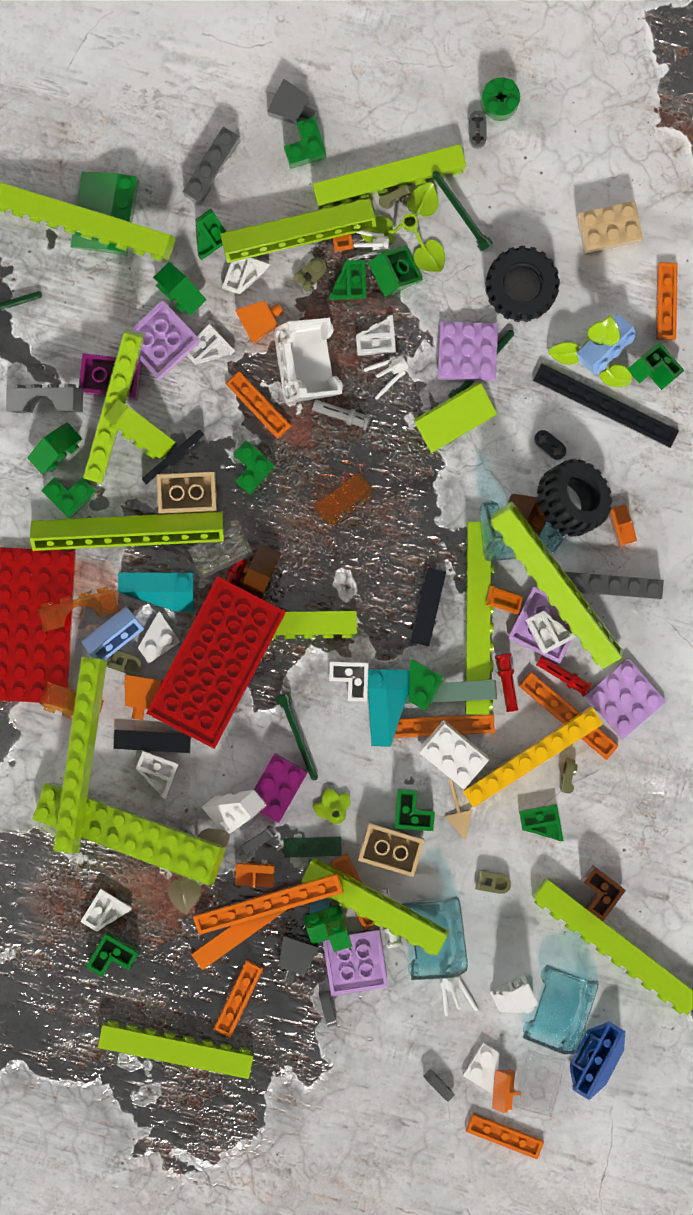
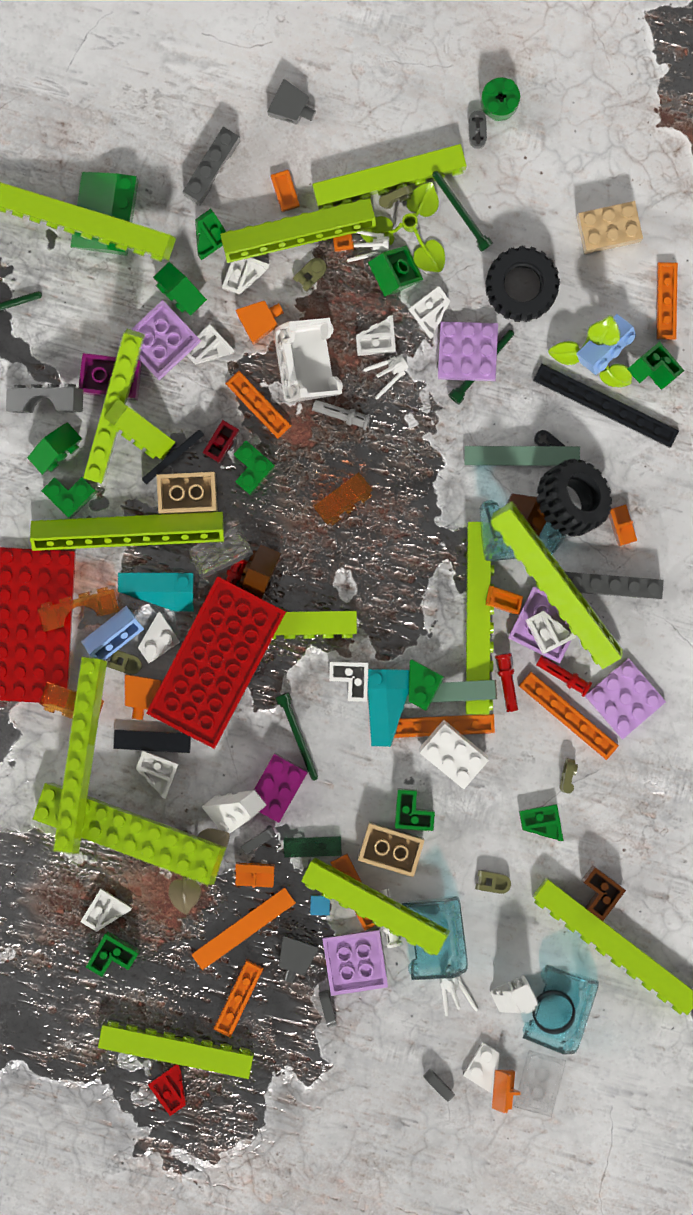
orange plate [193,873,344,935] -> none
green brick [284,117,326,169] -> none
green brick [303,905,352,952] -> none
lime plate [313,788,351,824] -> none
green wing [329,260,366,300] -> none
black tile [411,568,446,646] -> none
lime tile [413,381,497,453] -> none
tan piece [445,778,473,841] -> none
yellow brick [463,706,603,808] -> none
orange tile [466,1112,544,1160] -> none
blue wedge [570,1021,626,1100] -> none
none -> red wing [148,1064,186,1116]
none -> dark red brick [203,420,240,464]
none -> orange tile [270,169,300,212]
none -> white wing [408,286,450,339]
none -> sand green tile [464,446,580,466]
none -> black tyre [532,990,576,1034]

